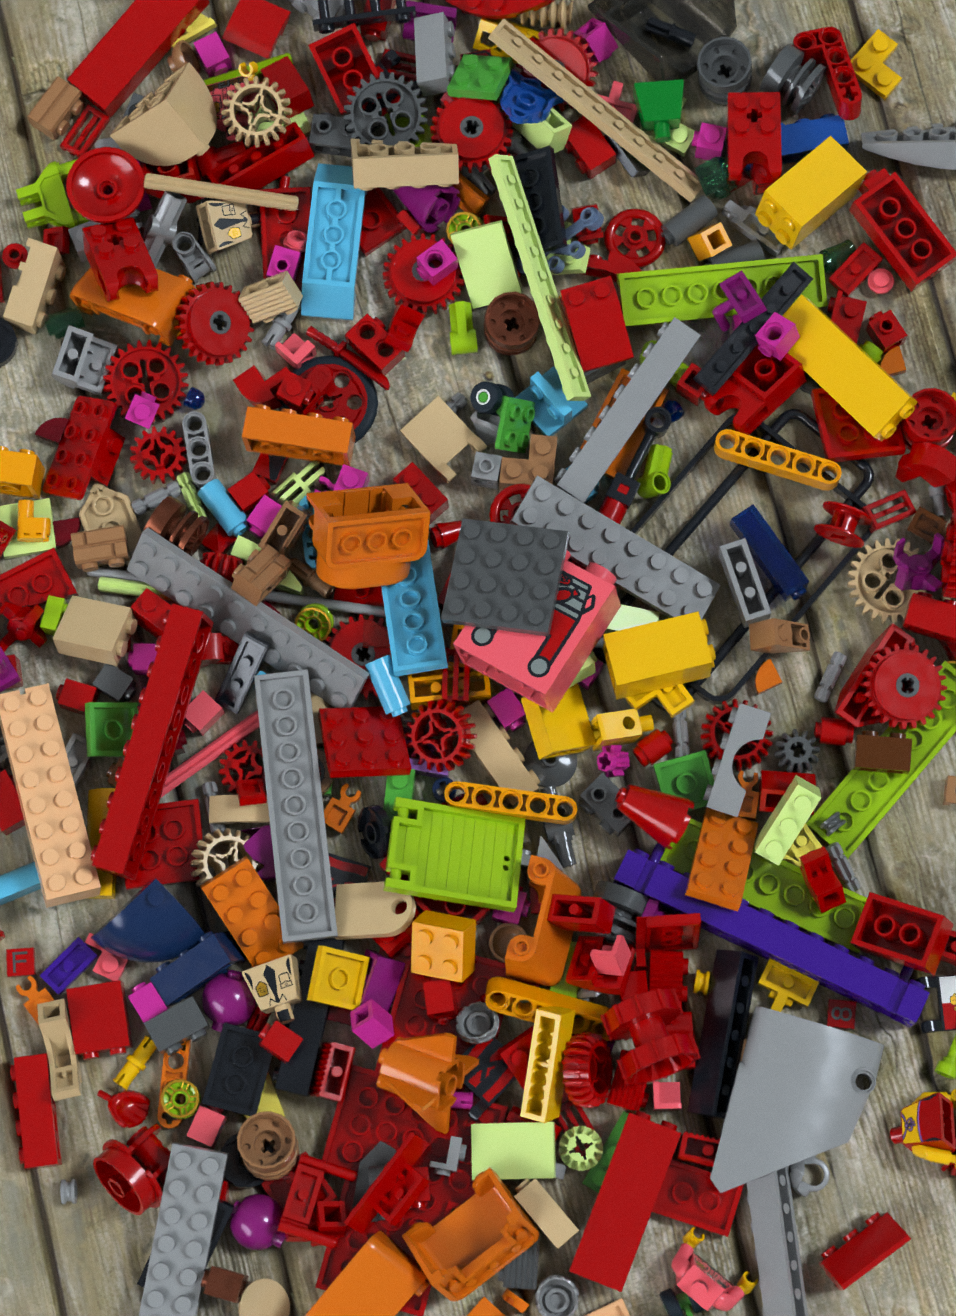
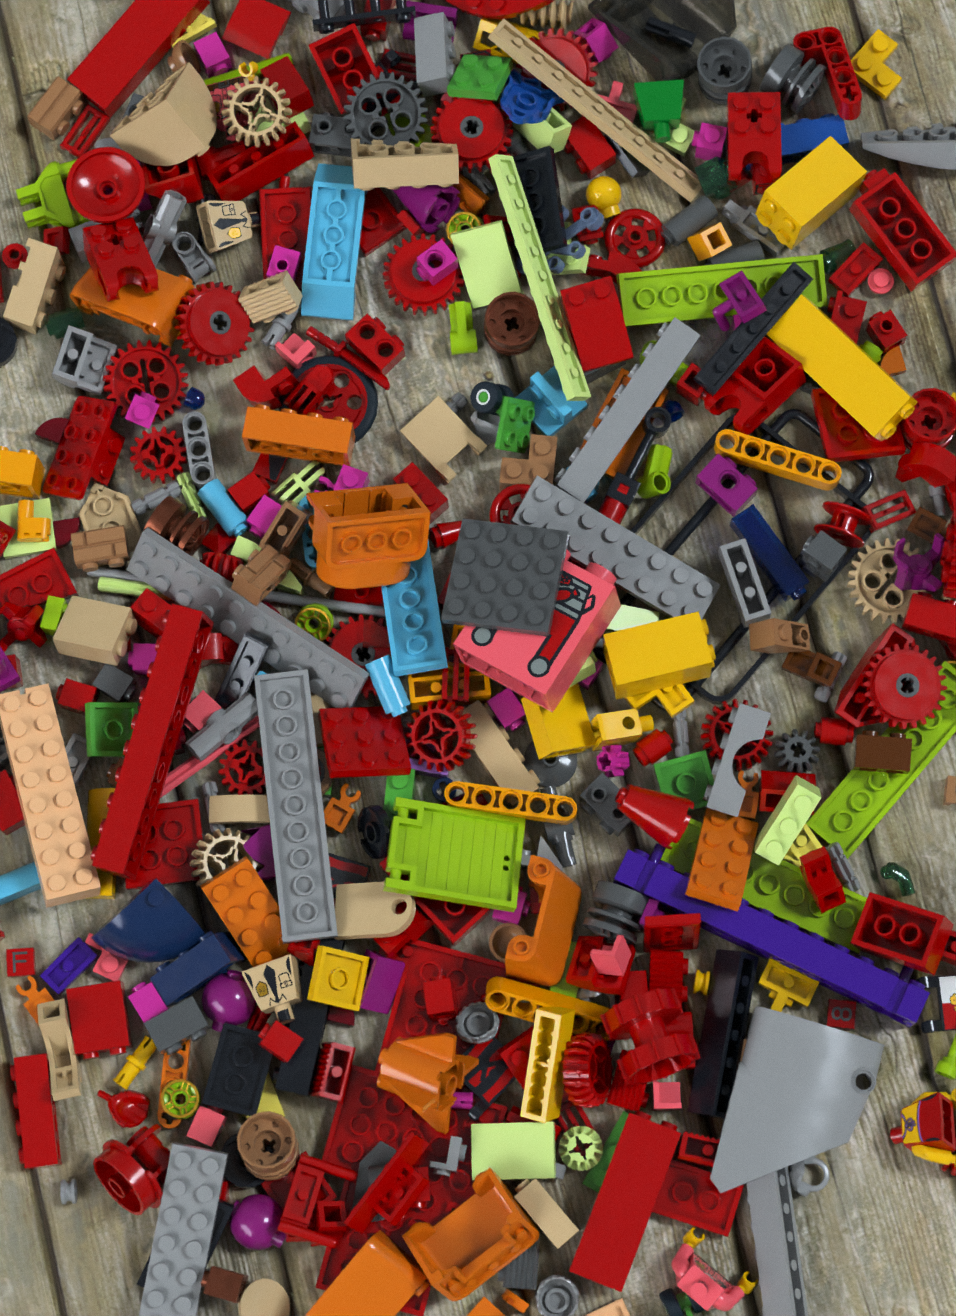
tan axle [144,173,299,211] -> none
red tile [236,778,267,806] -> none
red brick [276,371,315,410] -> none
coral plate [283,230,307,253] -> none
dark pink brick [350,998,394,1049] -> none
red slope [384,304,425,352] -> none
light orange brick [411,910,476,983] -> none
light grey brick [471,451,502,490] -> none
red brick [547,894,616,934] -> none
red piece [634,916,649,975] -> none
dark pink brick [755,312,800,361] -> none
orange tile [755,659,782,695] -> none
red slope [818,1212,911,1290] -> none
dark grey bush [819,811,847,837] -> none
none -> light grey piece [185,692,258,761]
none -> red slope [287,939,321,966]
none -> yellow piece [586,176,622,219]
none -> magenta brick [695,453,758,518]
none -> reddish brown slope [781,651,842,688]
none -> dark grey brick [800,530,847,582]
none -> clear green arm [880,862,916,897]

